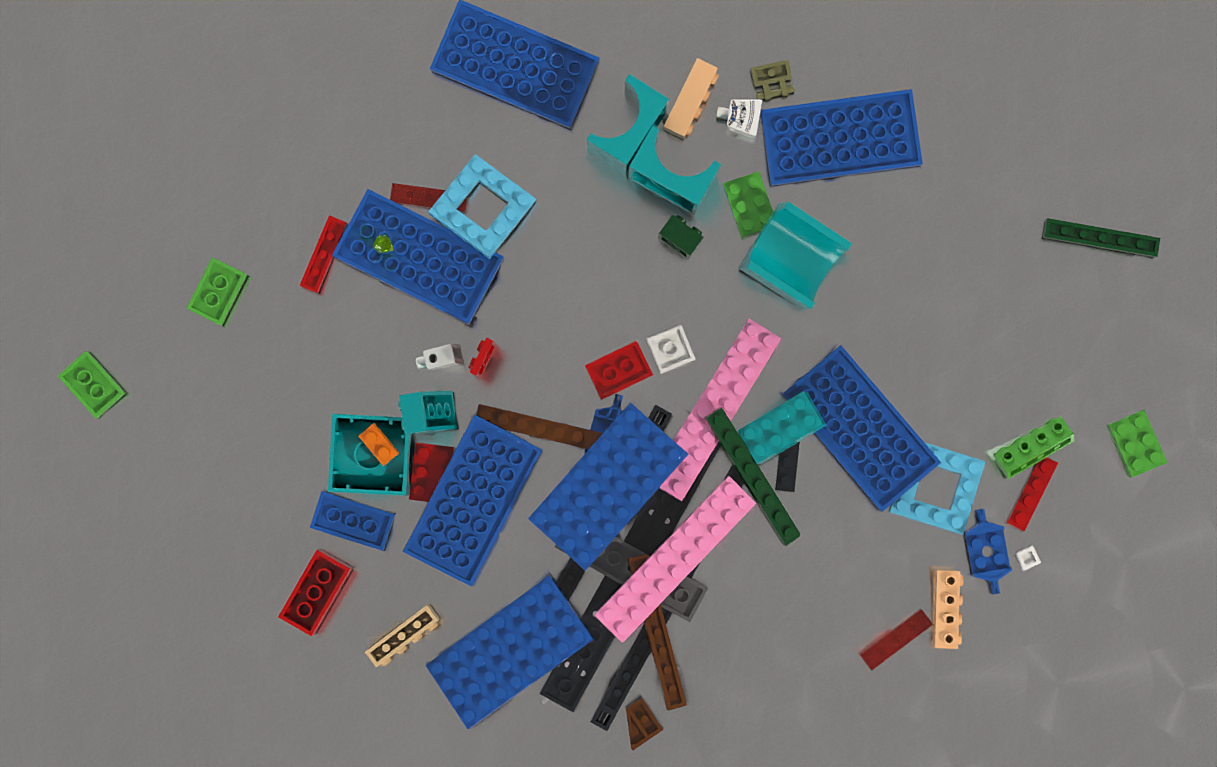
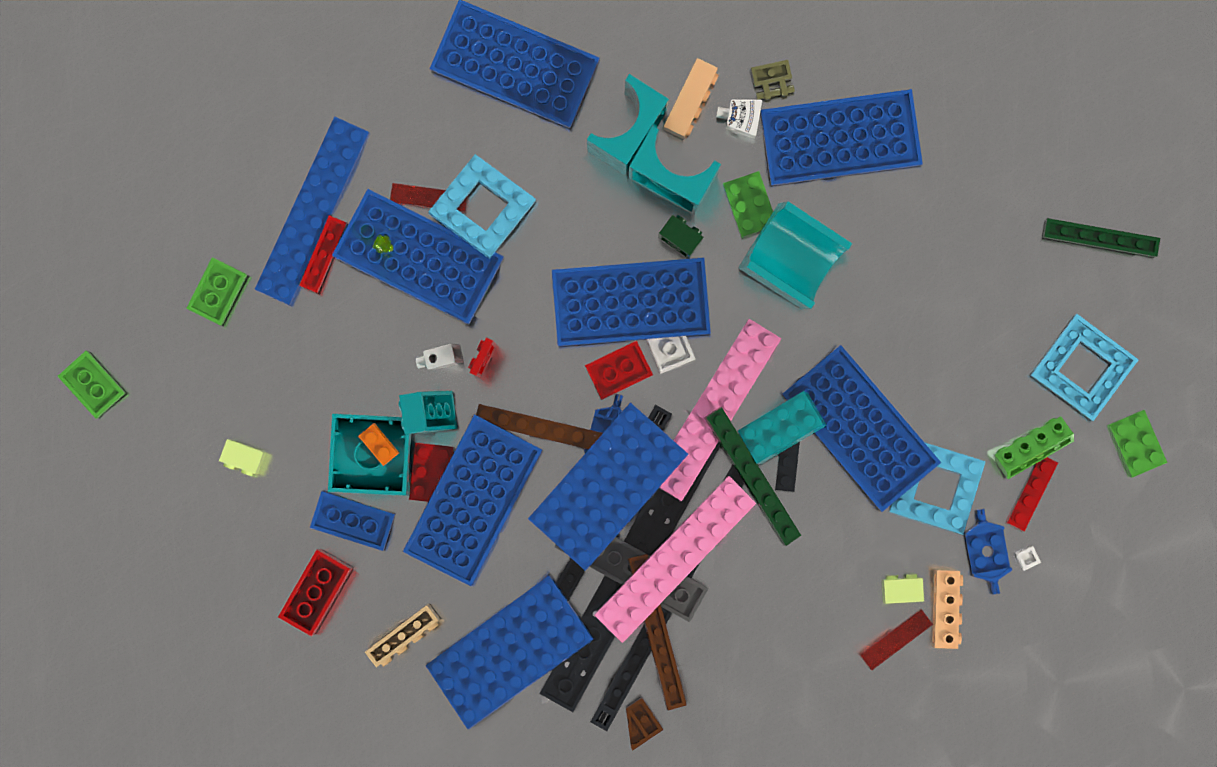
none -> yellowish green brick [219,439,266,476]
none -> blue plate [255,116,370,306]
none -> blue plate [552,258,711,346]
none -> yellowish green brick [882,574,924,604]
none -> medium azure plate [1030,314,1139,421]

